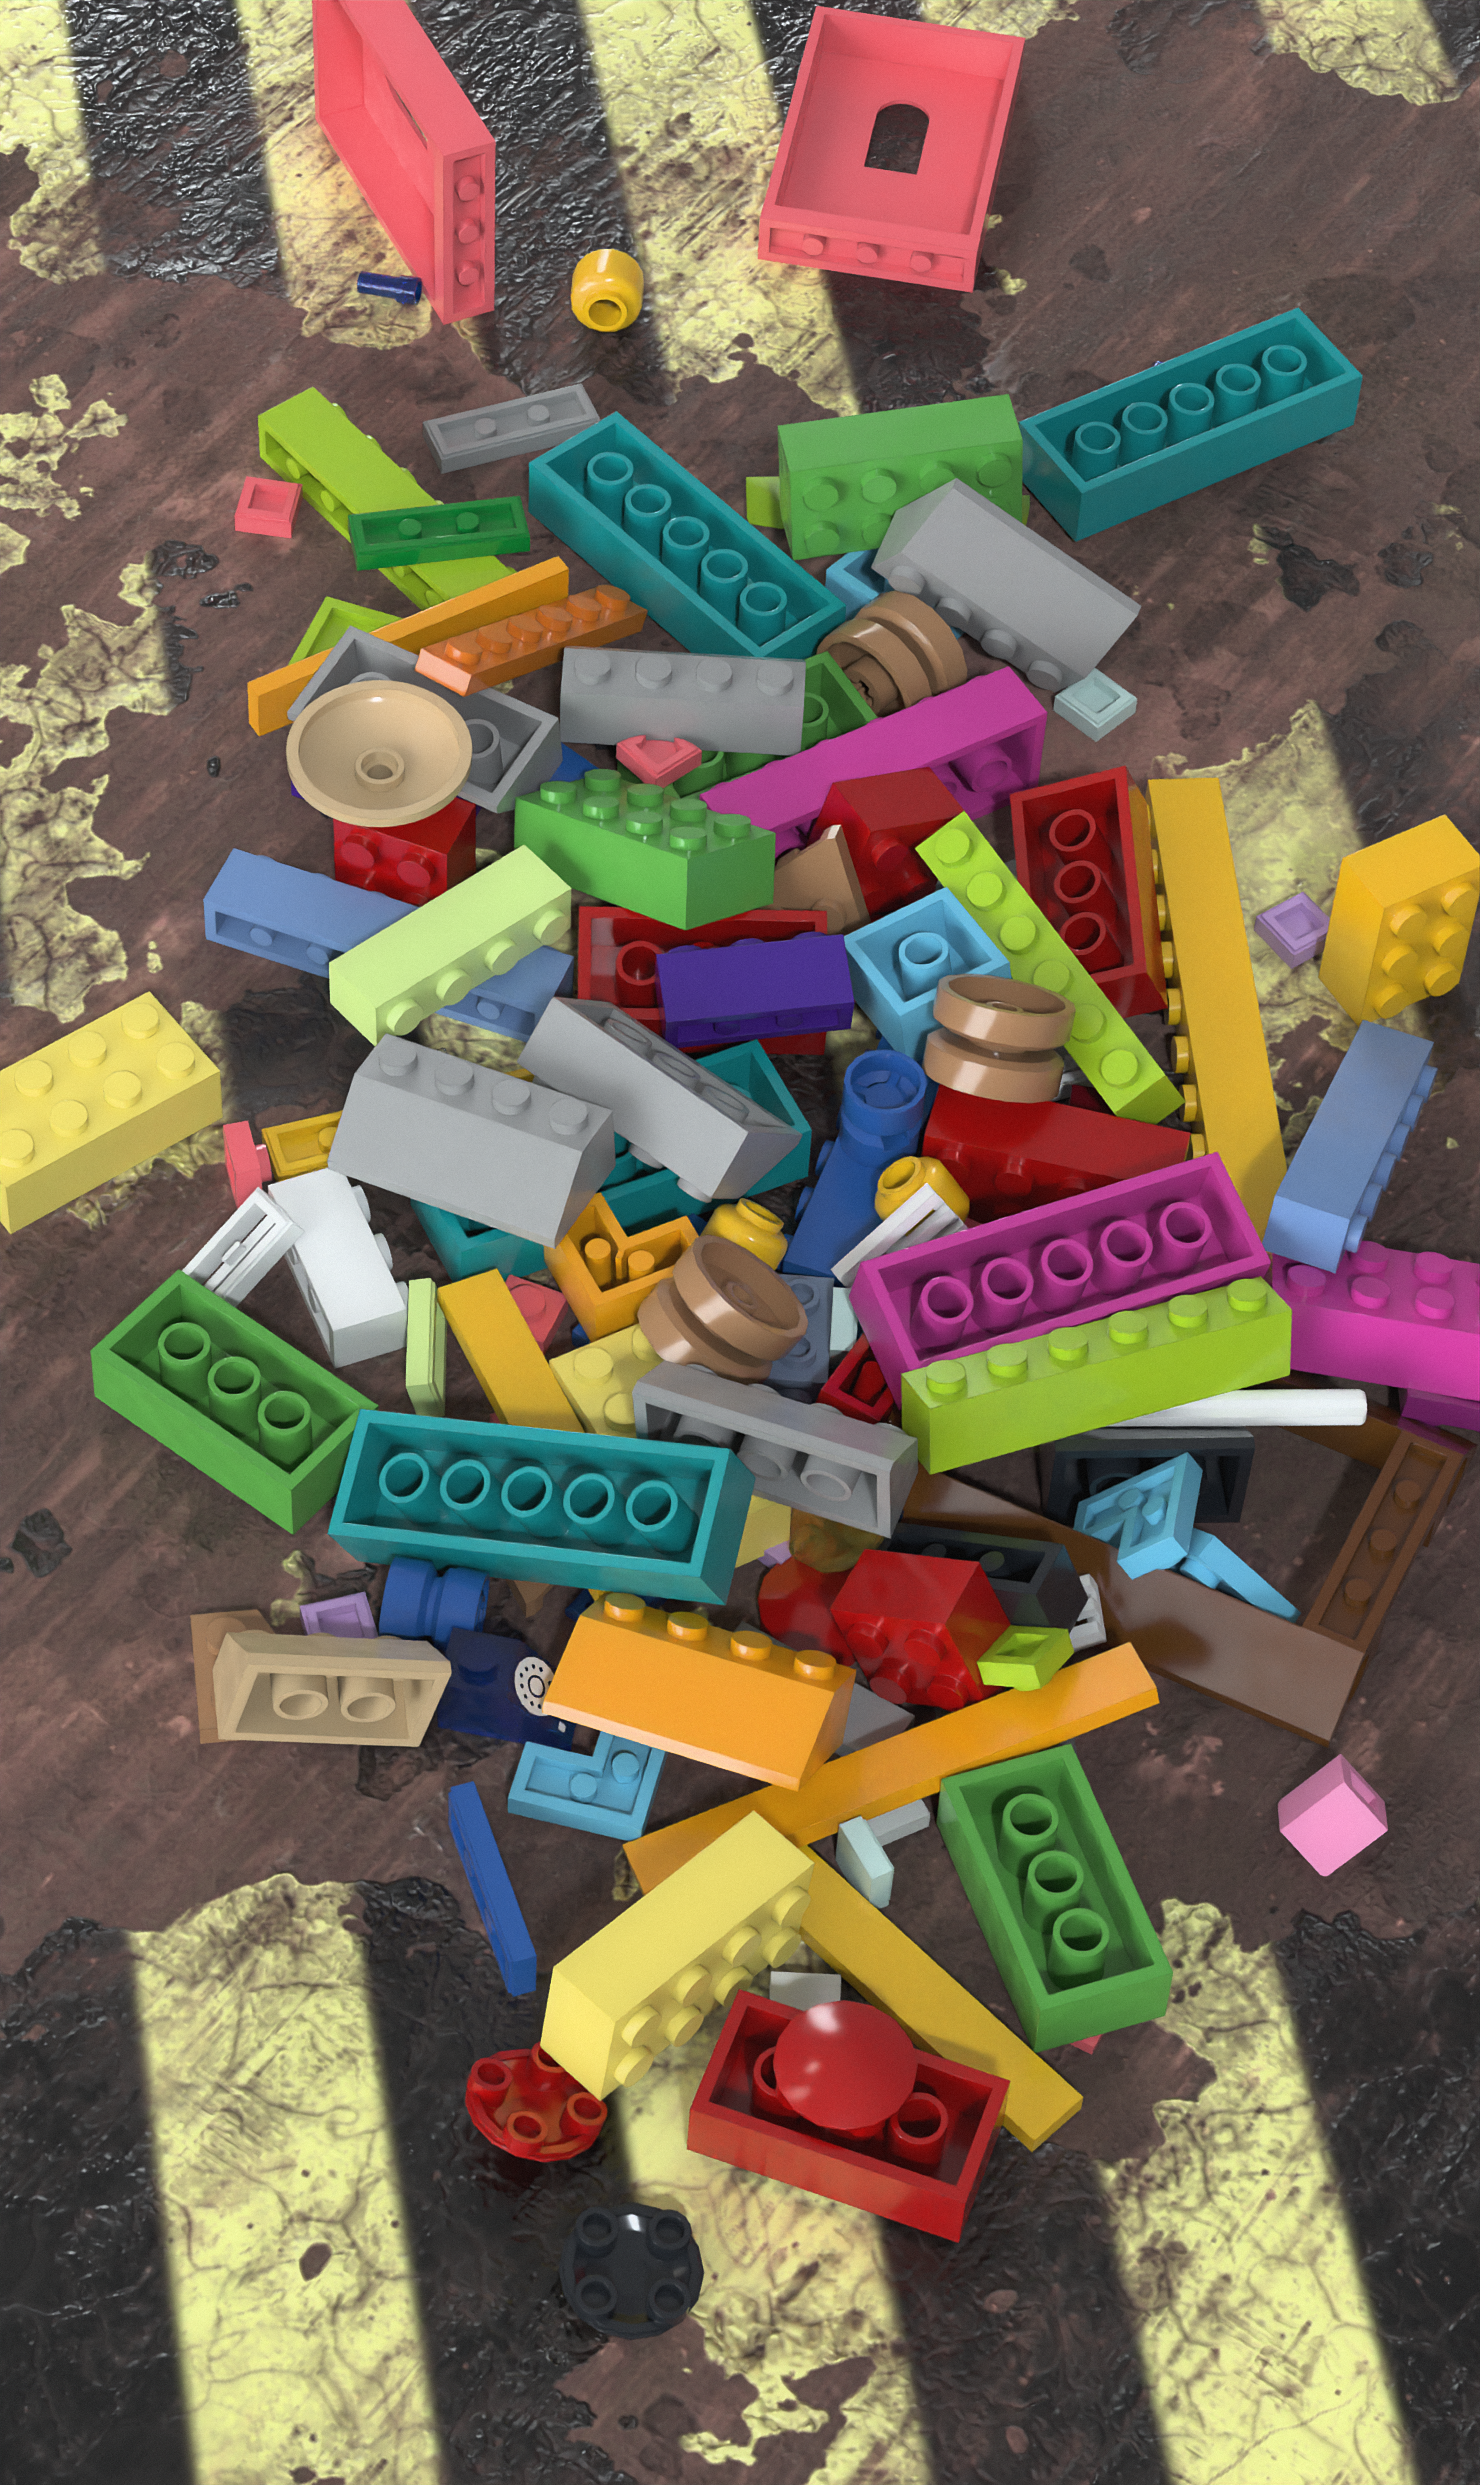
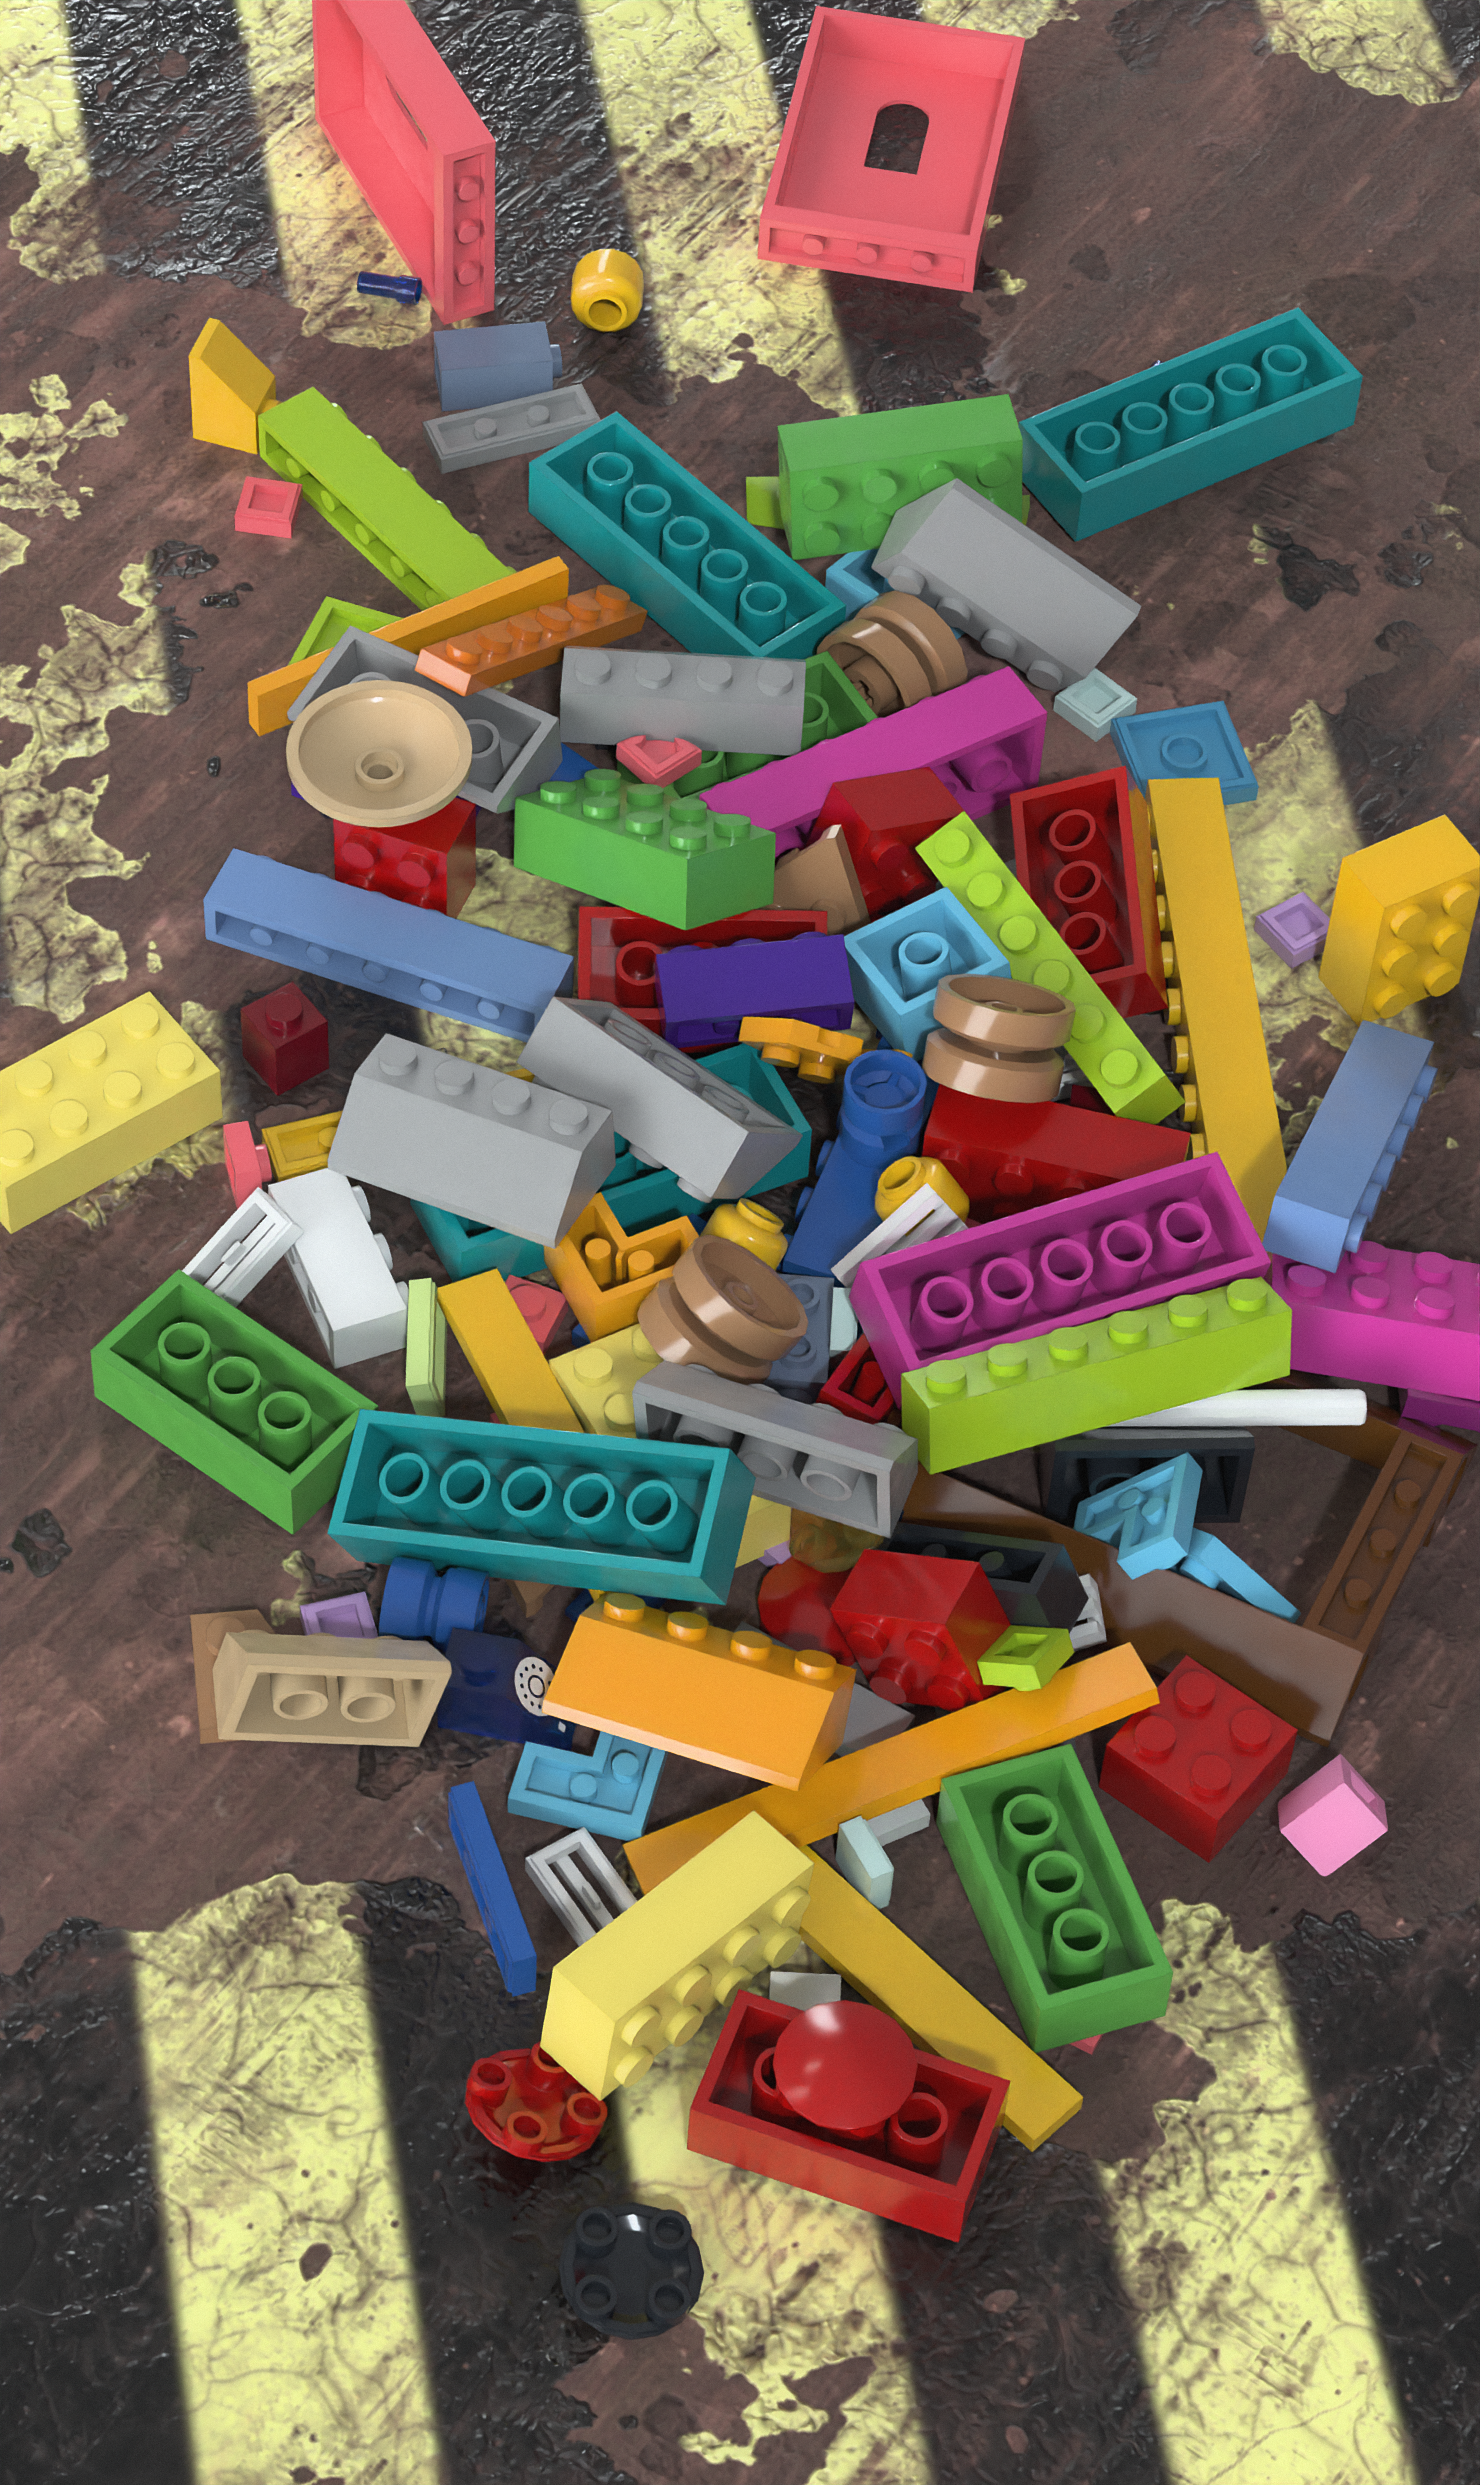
yellowish green brick [329,844,572,1047] -> none
green tile [348,496,530,571] -> none
none -> yellow slope [189,318,282,454]
none -> dark red brick [240,981,329,1096]
none -> sand blue brick [434,321,562,411]
none -> white tile [525,1827,637,1947]
none -> light orange wing [738,1016,913,1084]
none -> red brick [1099,1655,1298,1863]
none -> dark azure tile [1110,701,1259,805]

